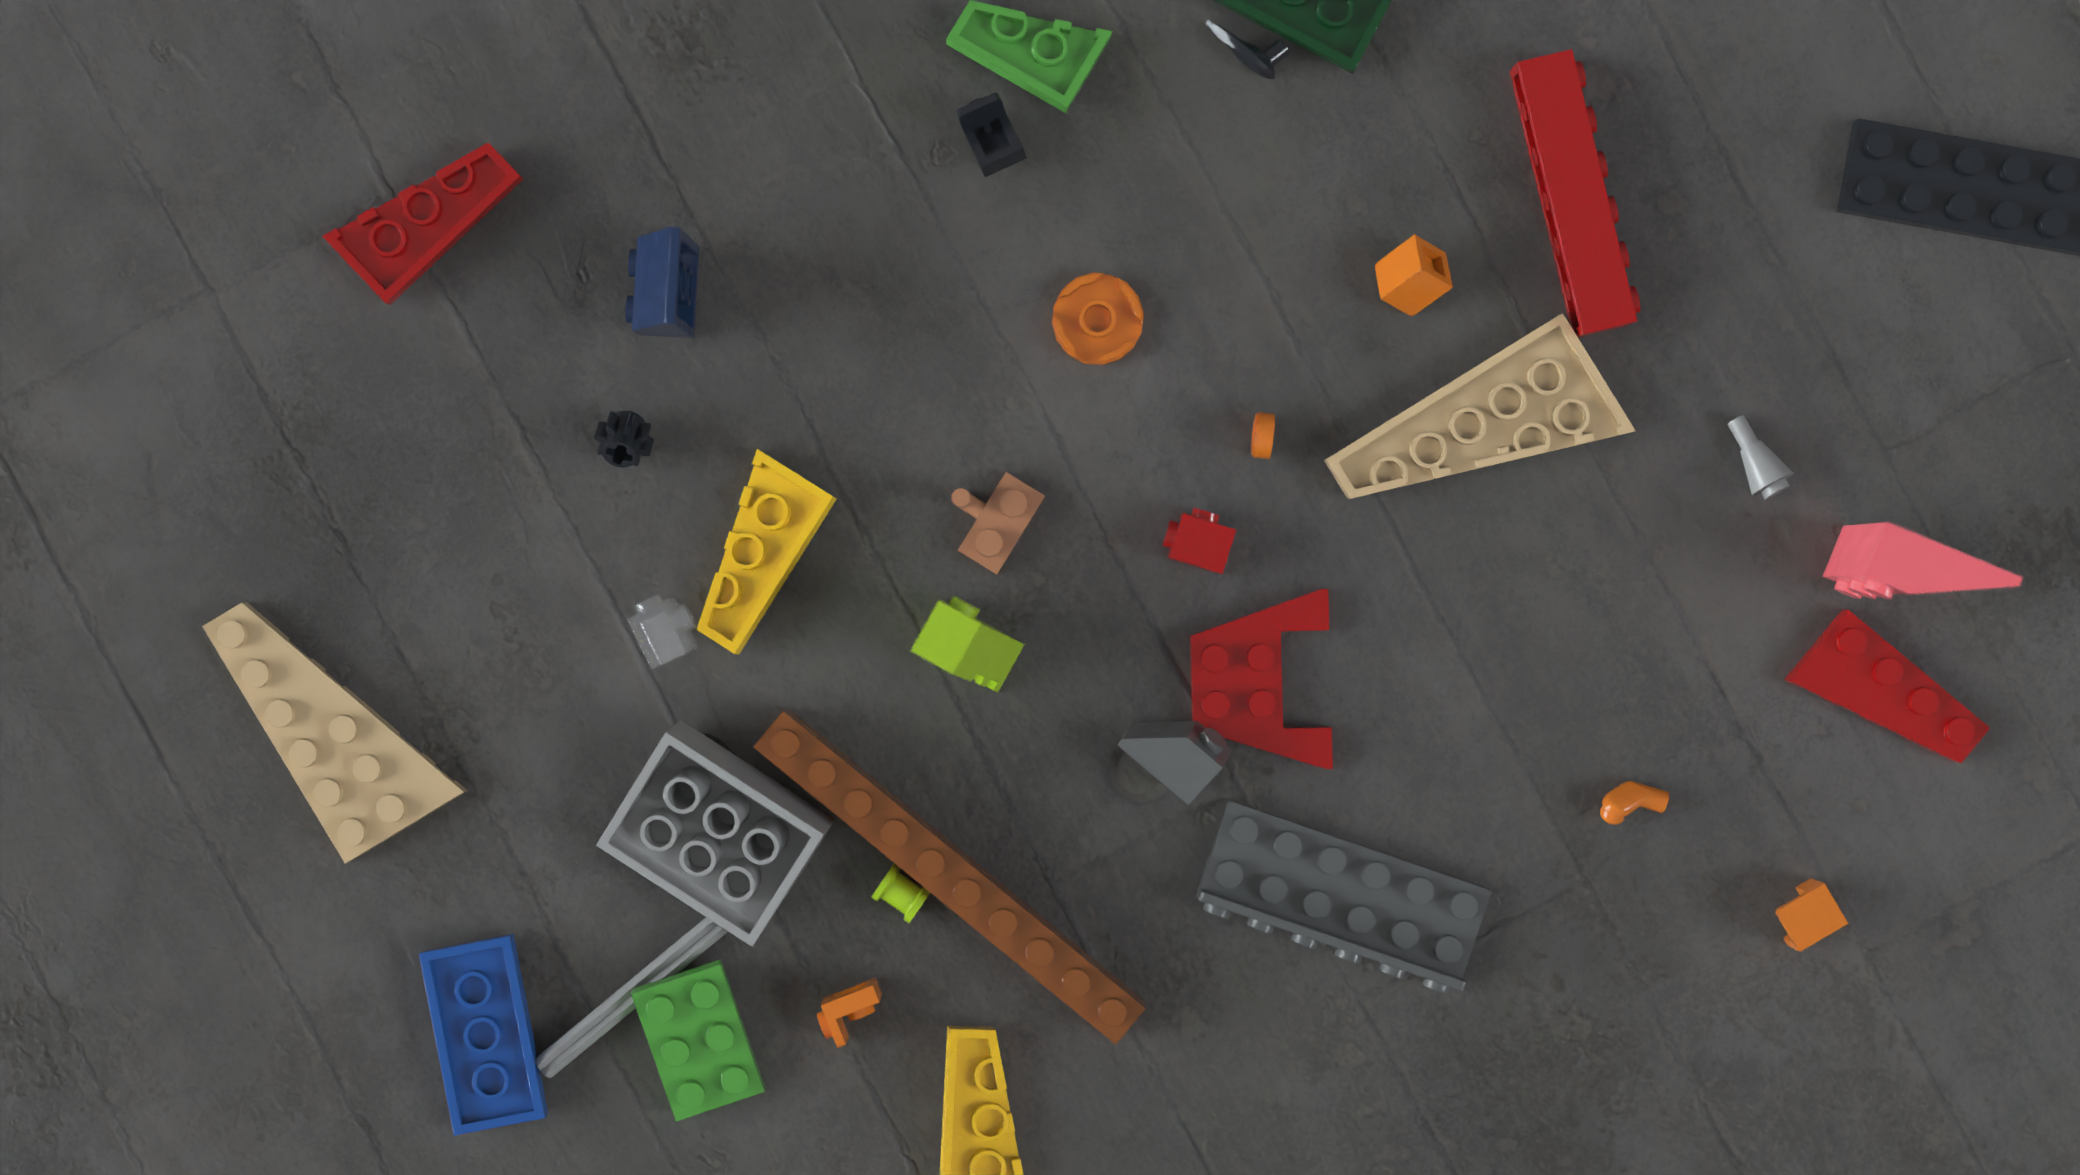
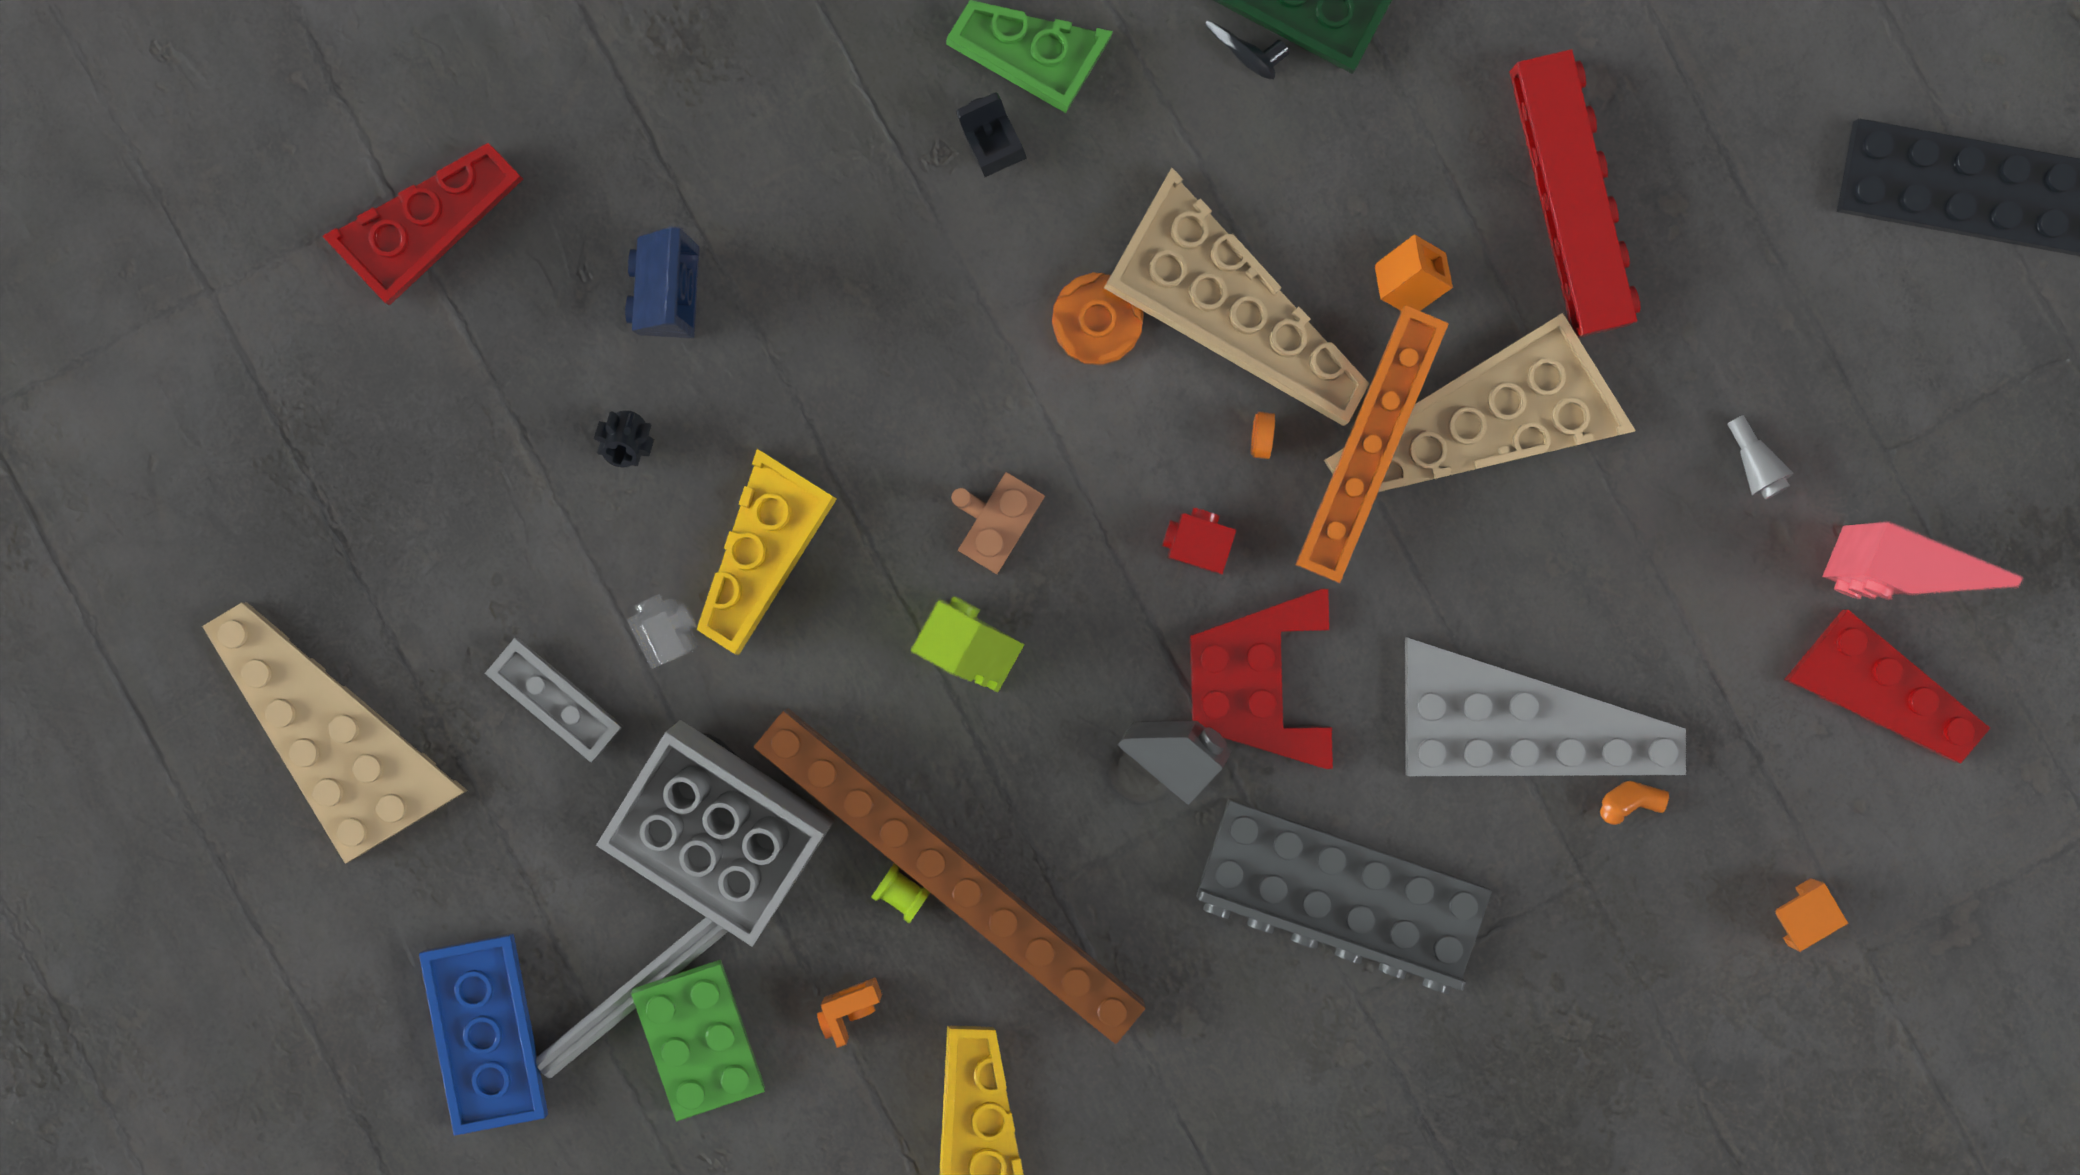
none -> light grey plate [485,638,624,763]
none -> tan wing [1104,168,1370,426]
none -> orange plate [1295,305,1449,583]
none -> light grey wing [1405,637,1686,776]

